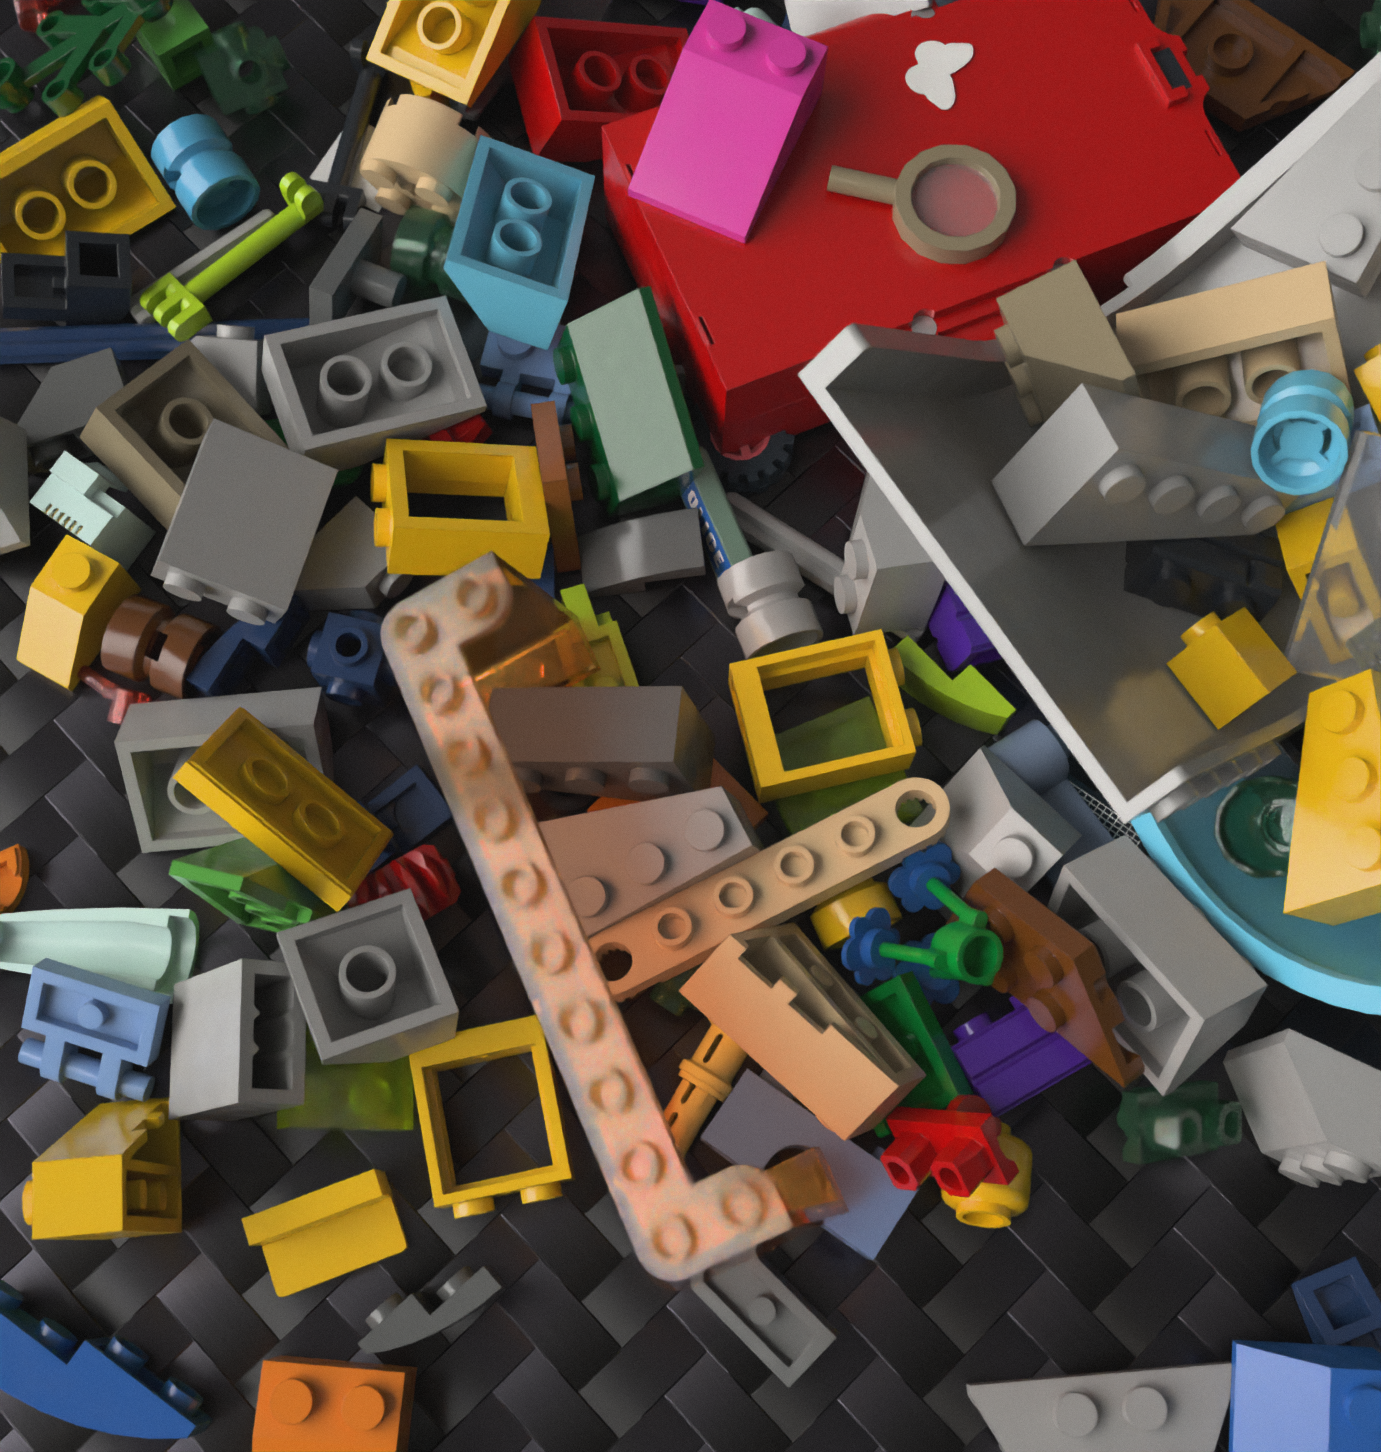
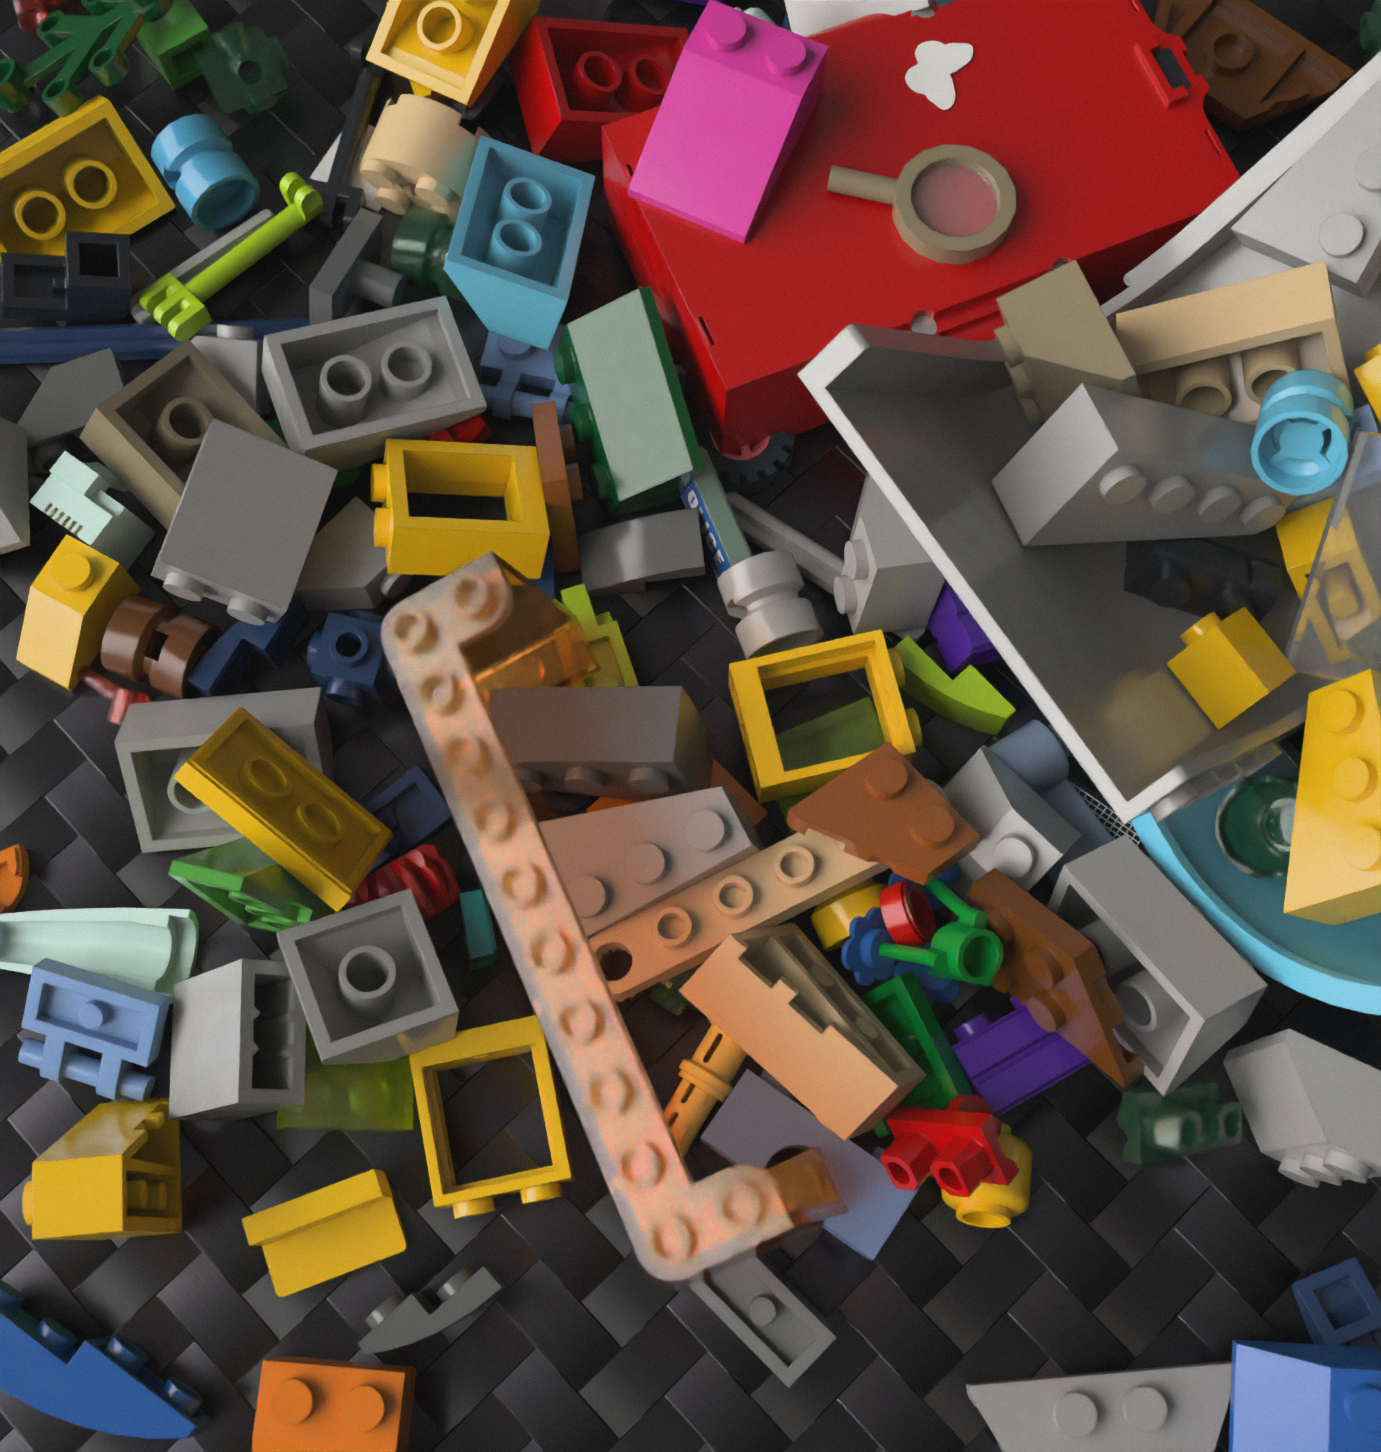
none -> teal tile [459,889,497,970]
none -> dark orange wing [787,741,980,886]
none -> red tile [880,879,936,948]

